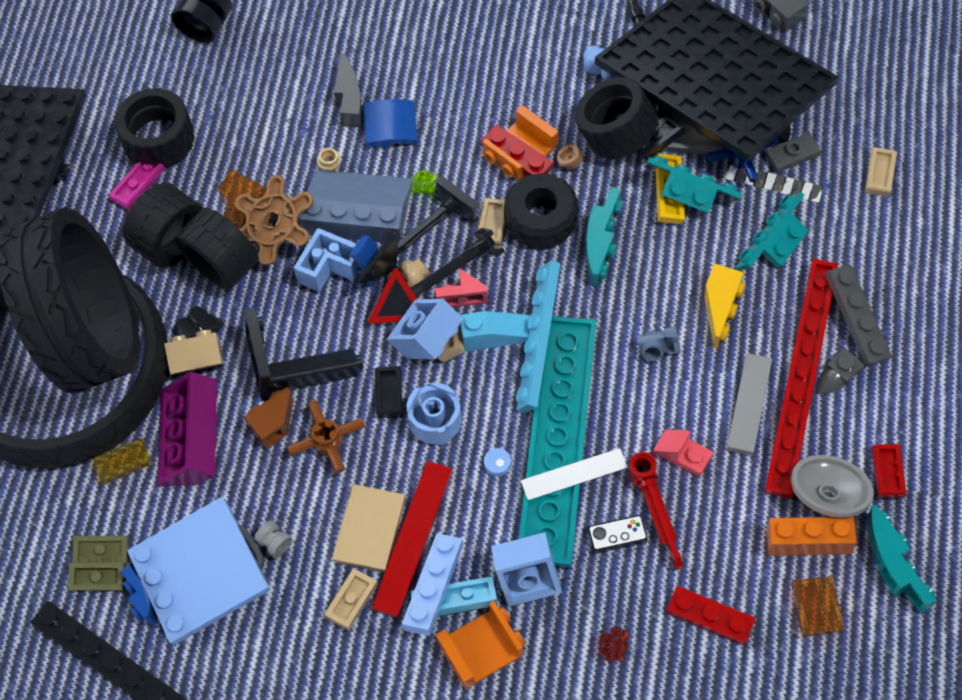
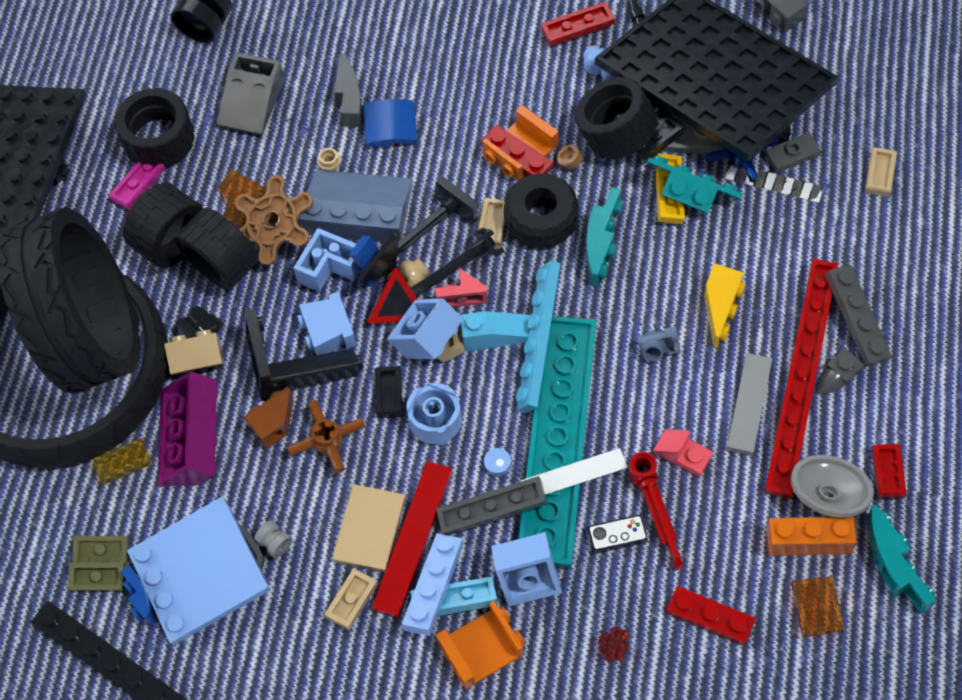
clear neon green plate [412,170,437,195] -> none
teal bracket [735,192,809,271] -> none
none -> dark grey slope [217,52,285,136]
none -> light blue hips [297,292,356,355]
none -> dark grey plate [436,476,548,535]
none -> red plate [541,1,615,47]

